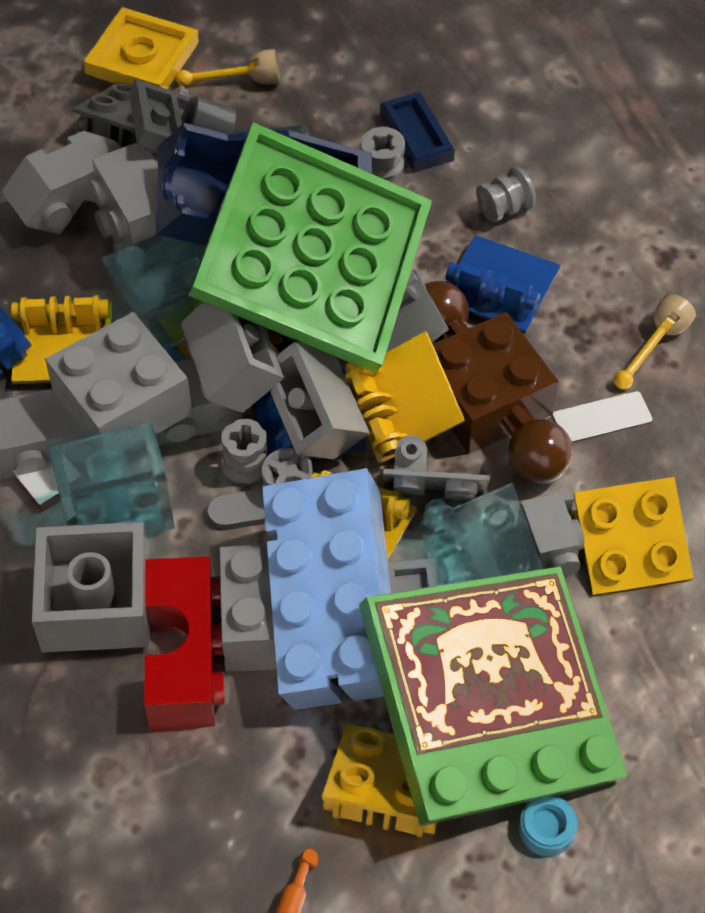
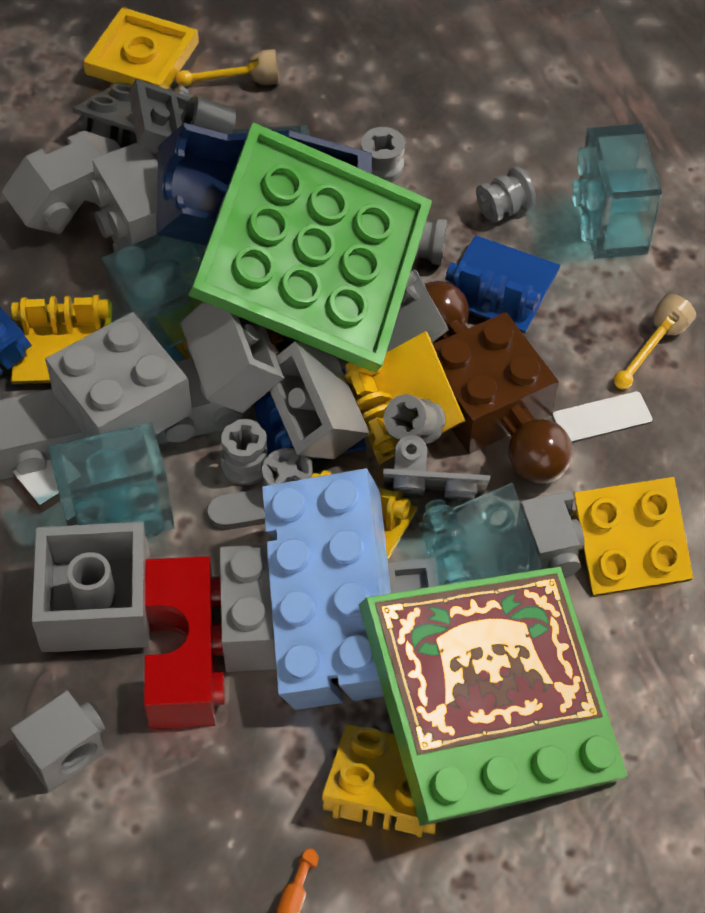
dark blue tile [380,92,455,173] -> none
medium azure tile [519,796,578,857] -> none
none -> light grey brick [10,690,105,793]
none -> light grey bush [384,394,446,444]
none -> light grey wheel [414,218,447,265]
none -> clear light blue brick [572,124,662,259]

